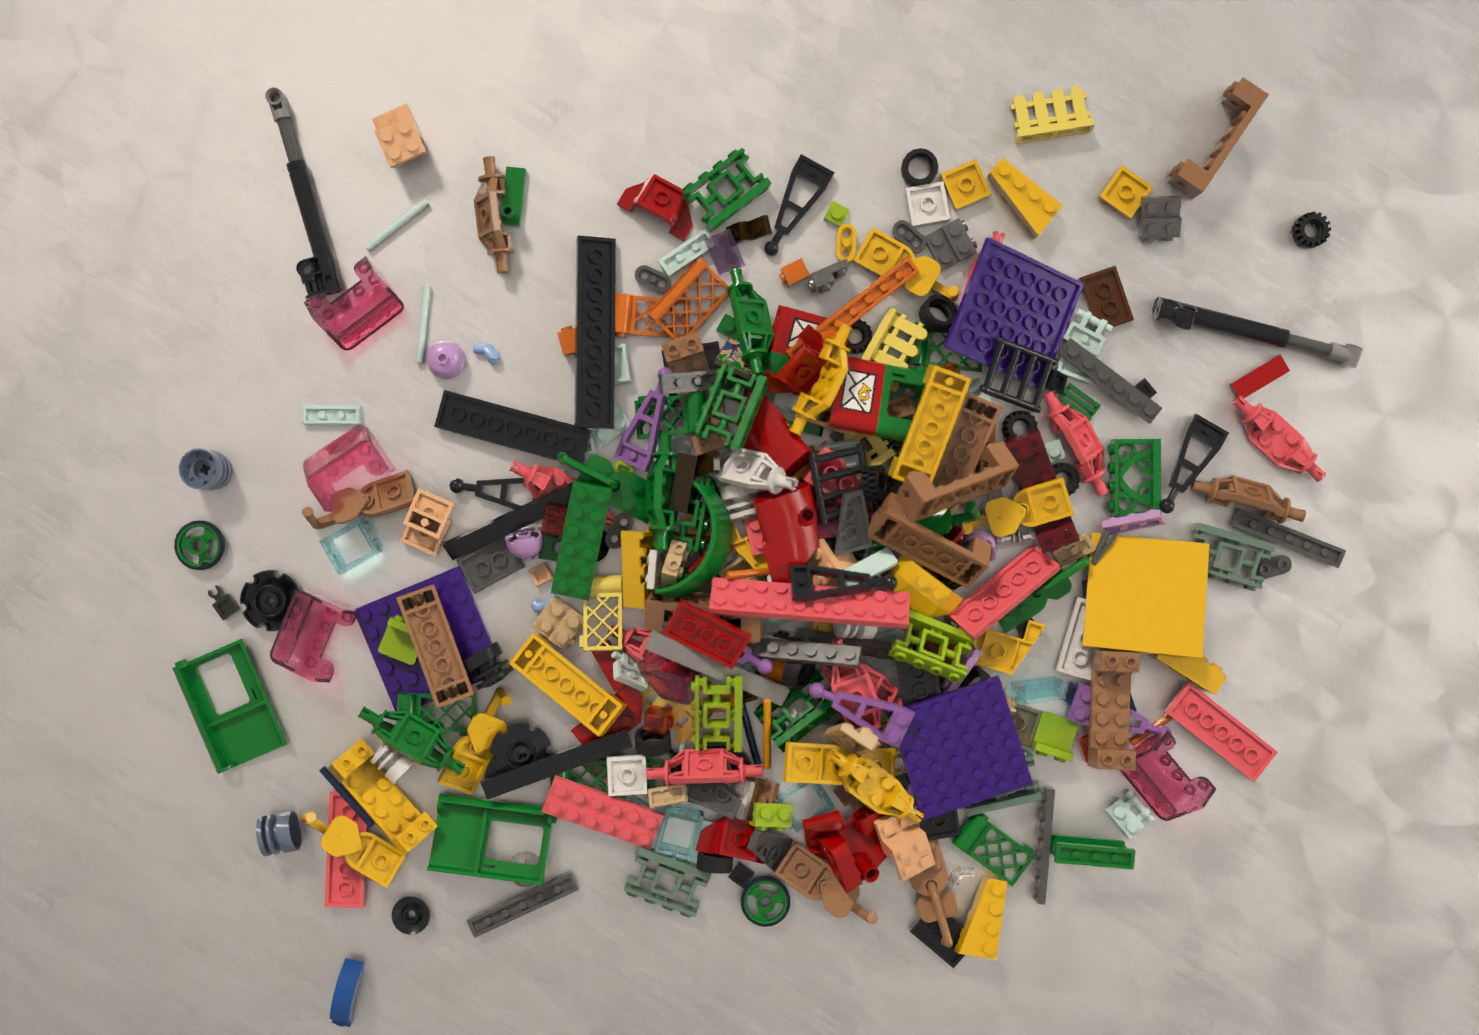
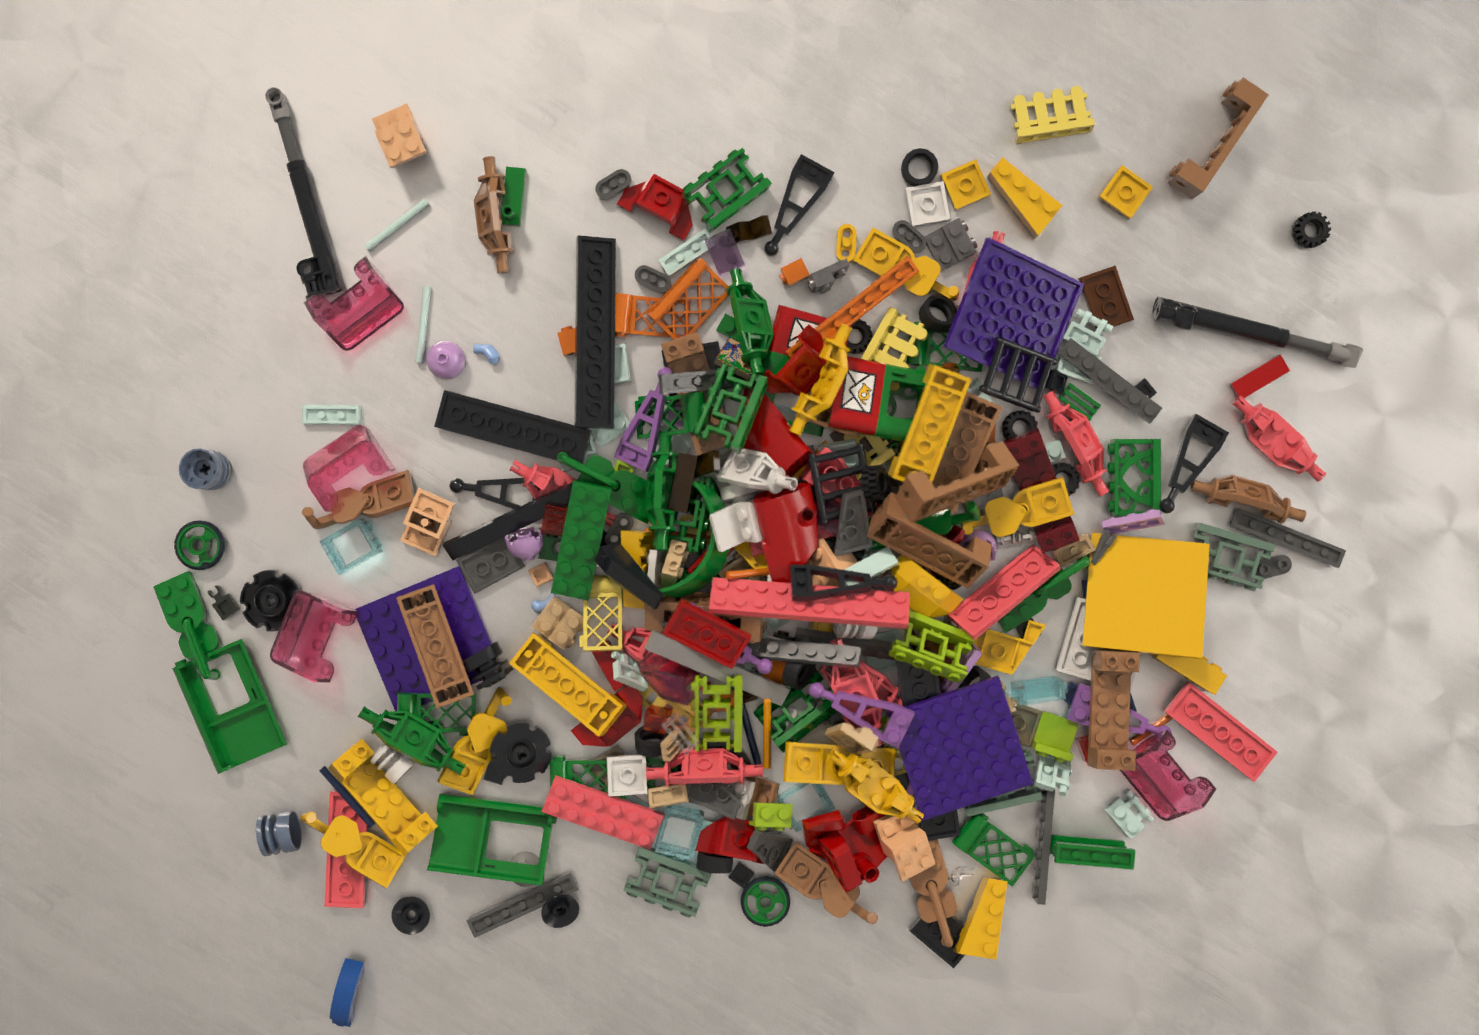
lime bracket [378,614,417,665] -> none
black tile [480,728,633,800] -> none
lime plate [824,201,850,227] -> none
dark orange plate [833,785,863,811] -> none
medium nougat plate [887,395,915,418] -> none
flat silver plate [1138,196,1182,242] -> none
none -> green plate [153,571,221,680]
none -> black dish [541,894,579,928]
none -> dark grey plate [595,169,632,200]
none -> black wedge [595,541,664,610]
none -> tan tile [660,725,688,762]
none -> clear tile [661,712,700,755]
none -> white bracket [709,502,763,552]
none -> light aqua plate [1034,754,1072,796]

